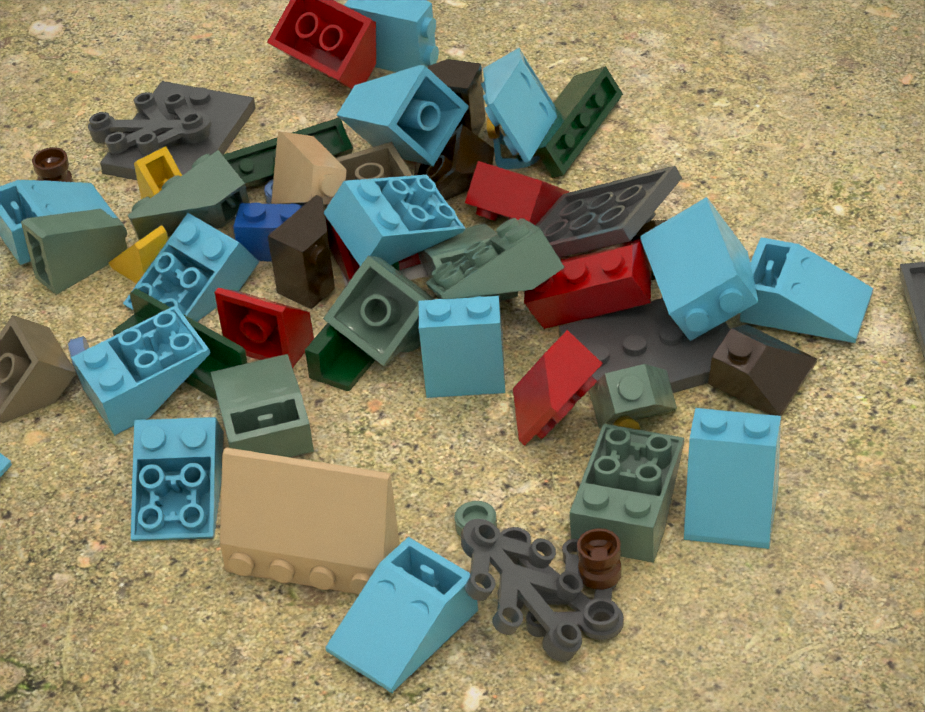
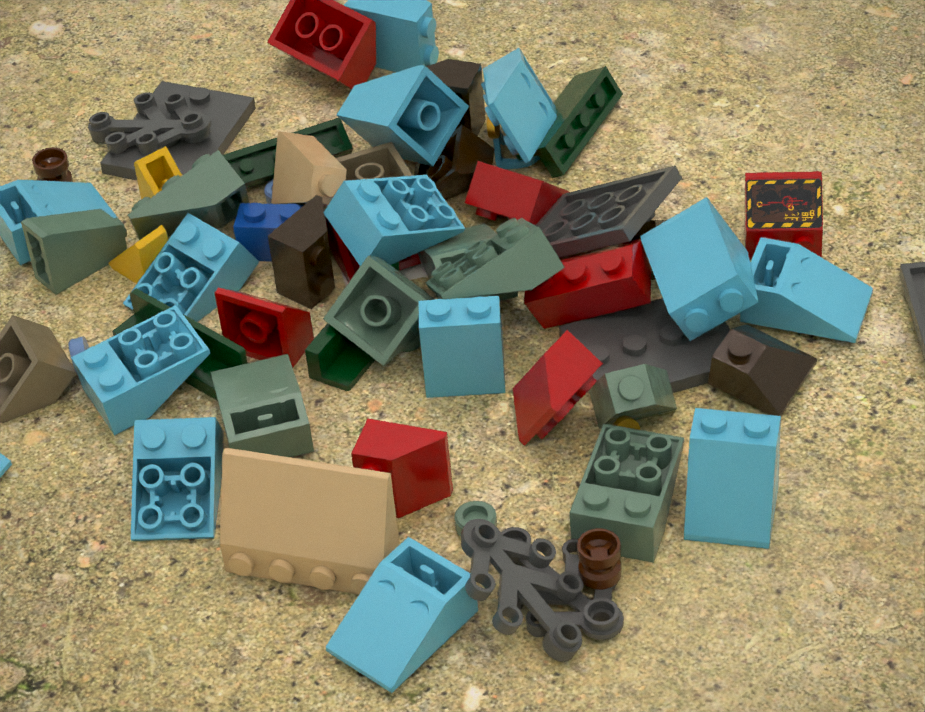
none -> red slope [351,418,453,518]
none -> slope [744,171,823,260]

